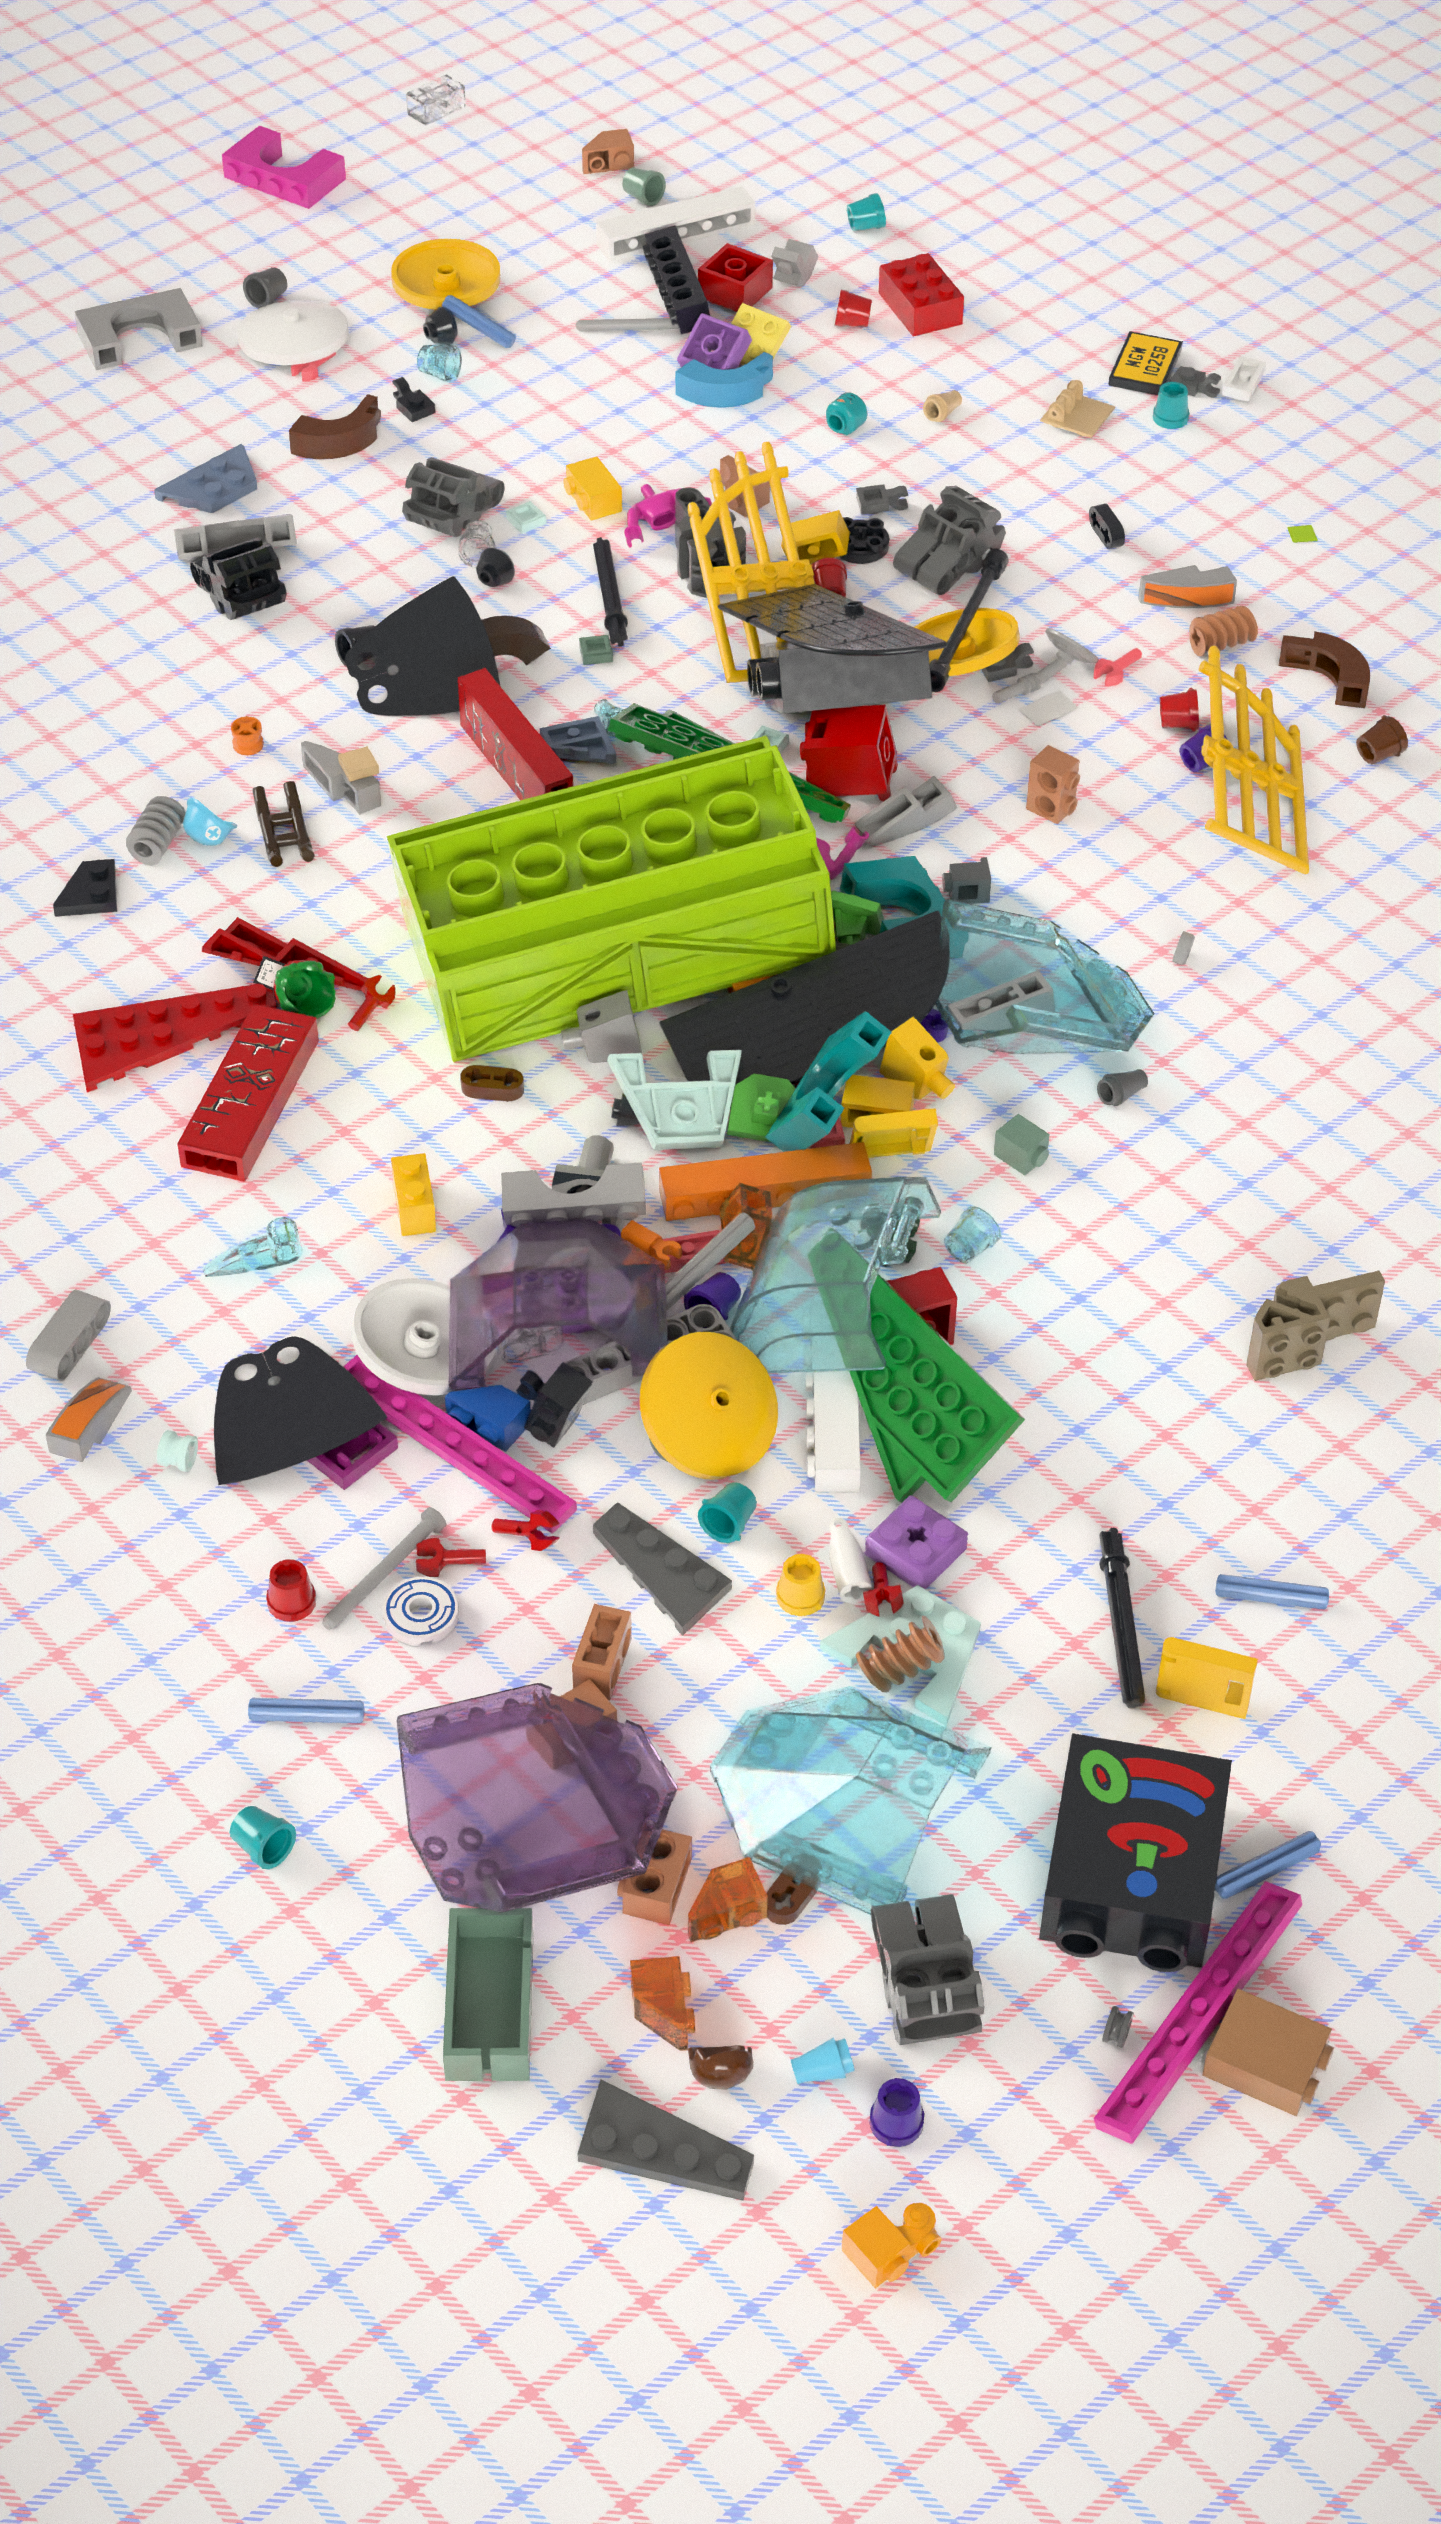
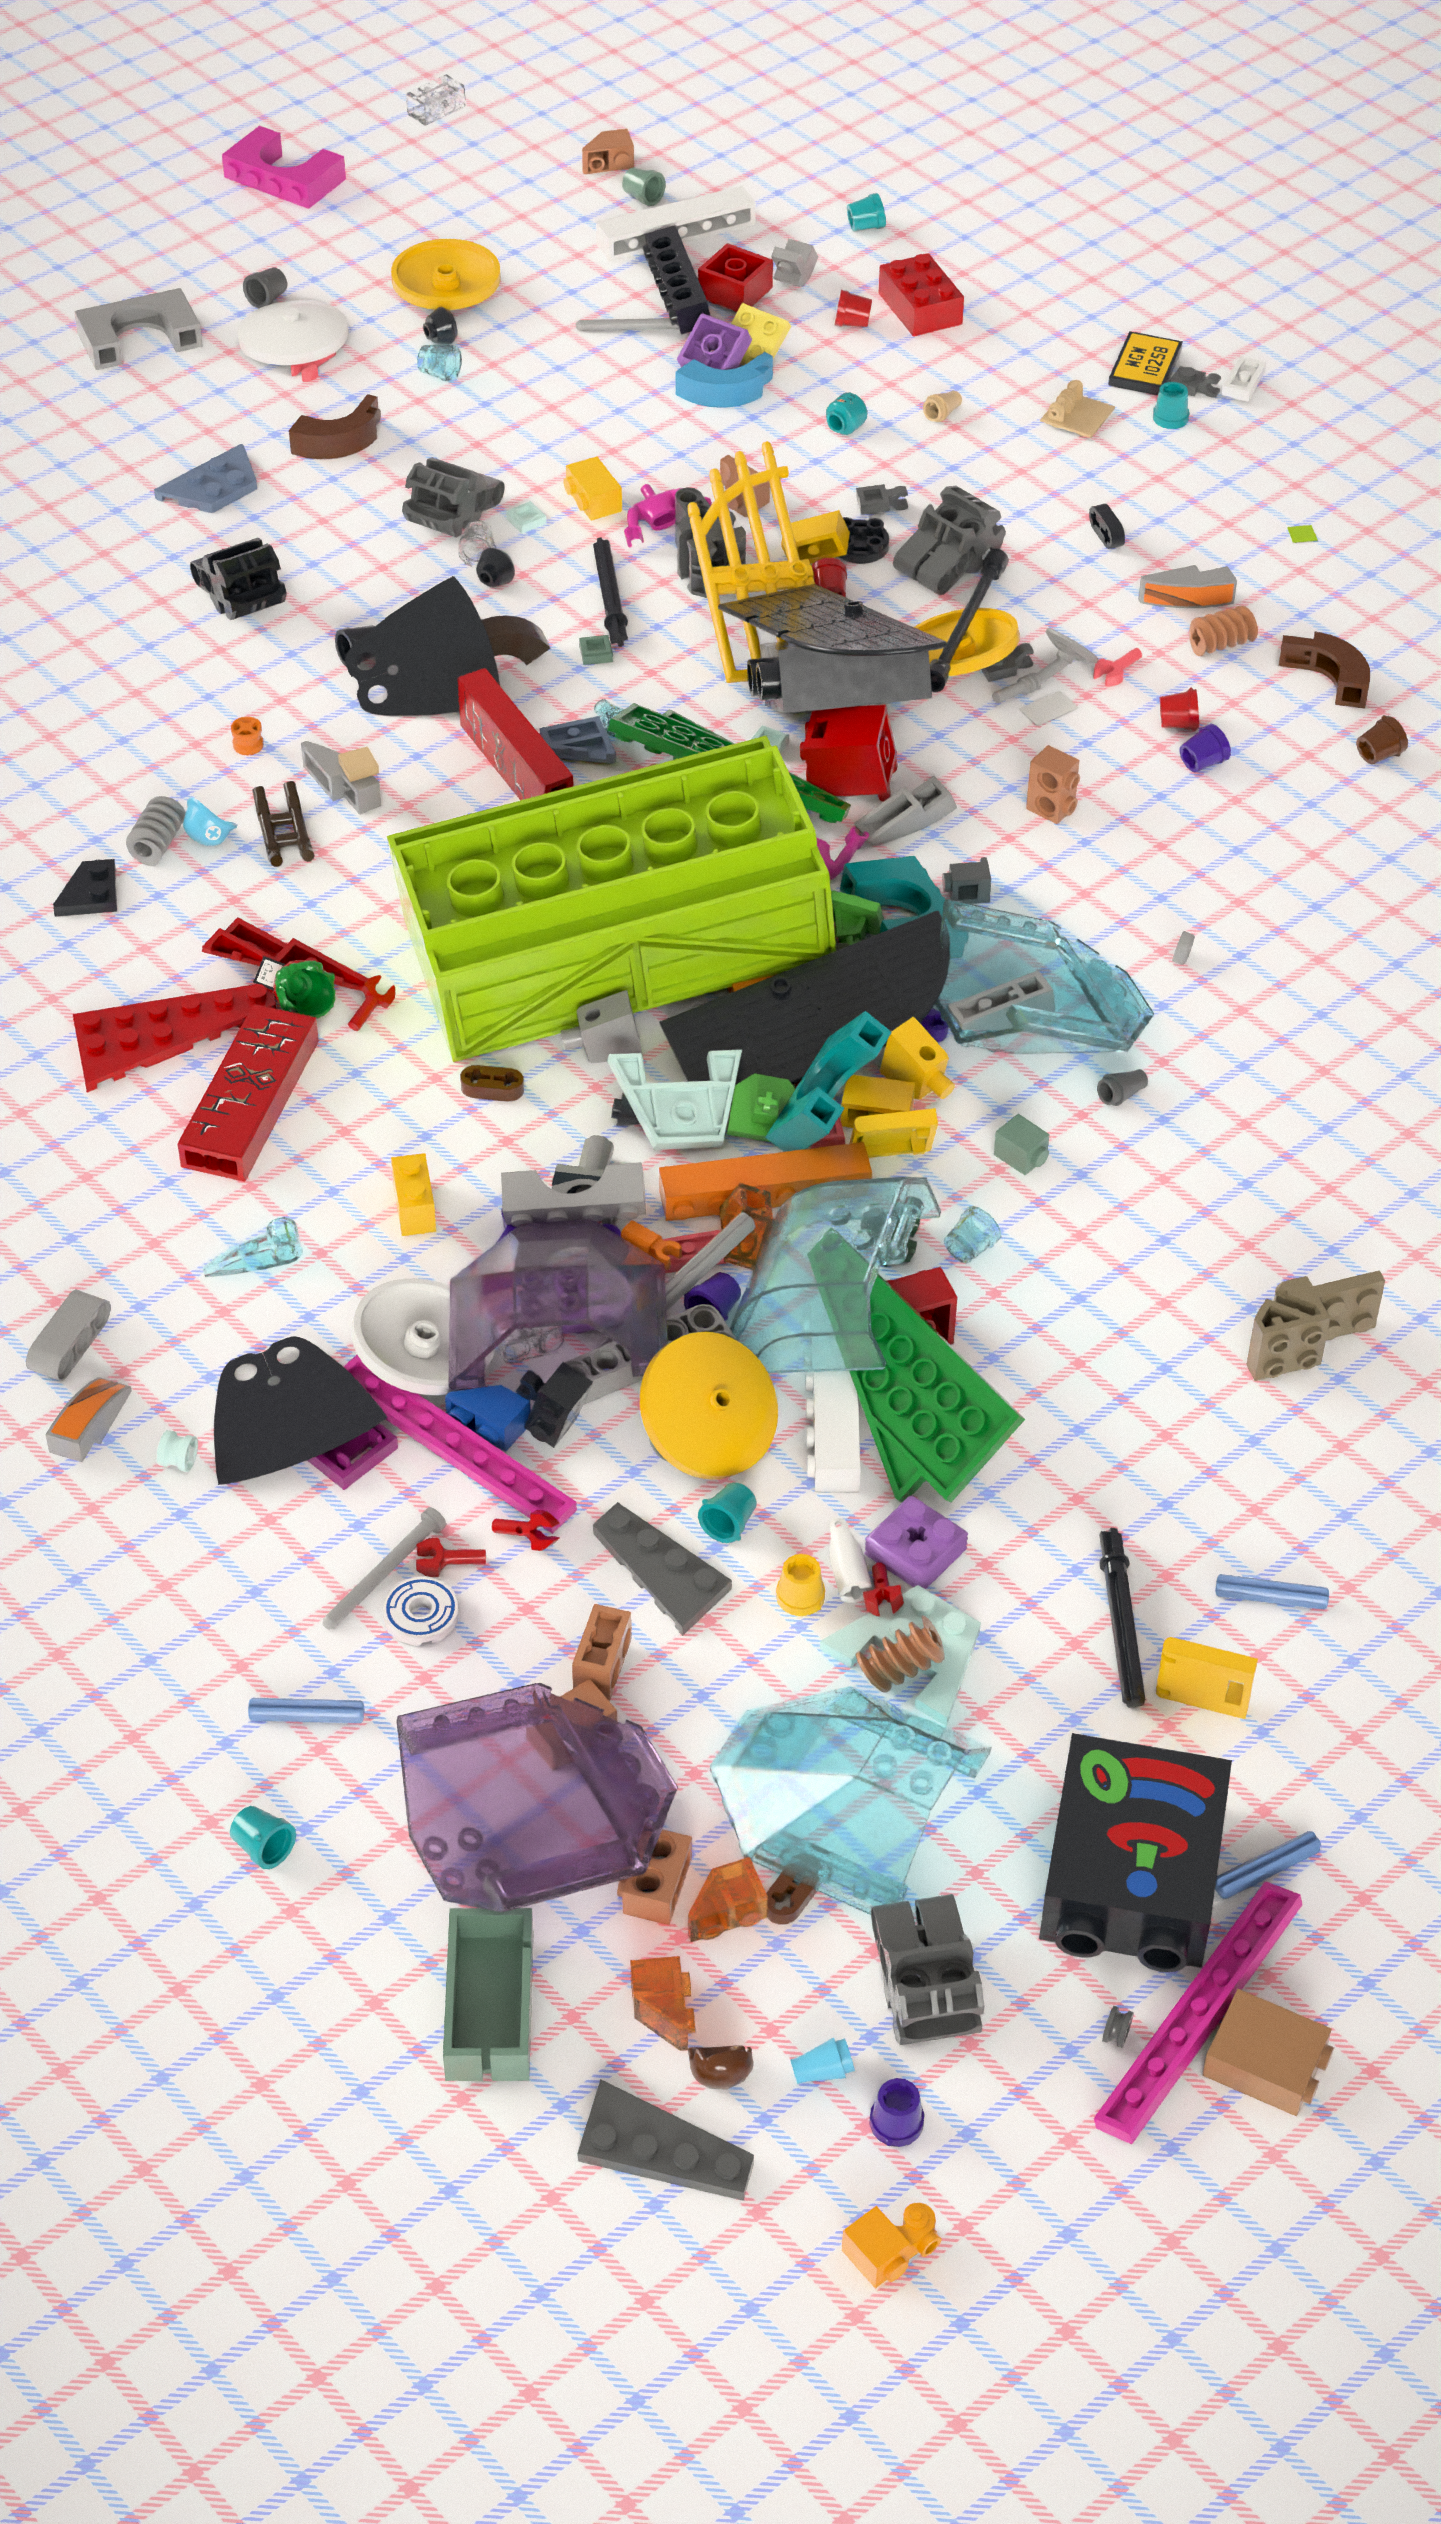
light grey arch [173,514,297,560] -> none
red piece [266,1559,317,1622] -> none
black plate [392,377,436,423] -> none
medium blue axle [442,295,516,348] -> none
yellow piece [1198,646,1309,874] -> none

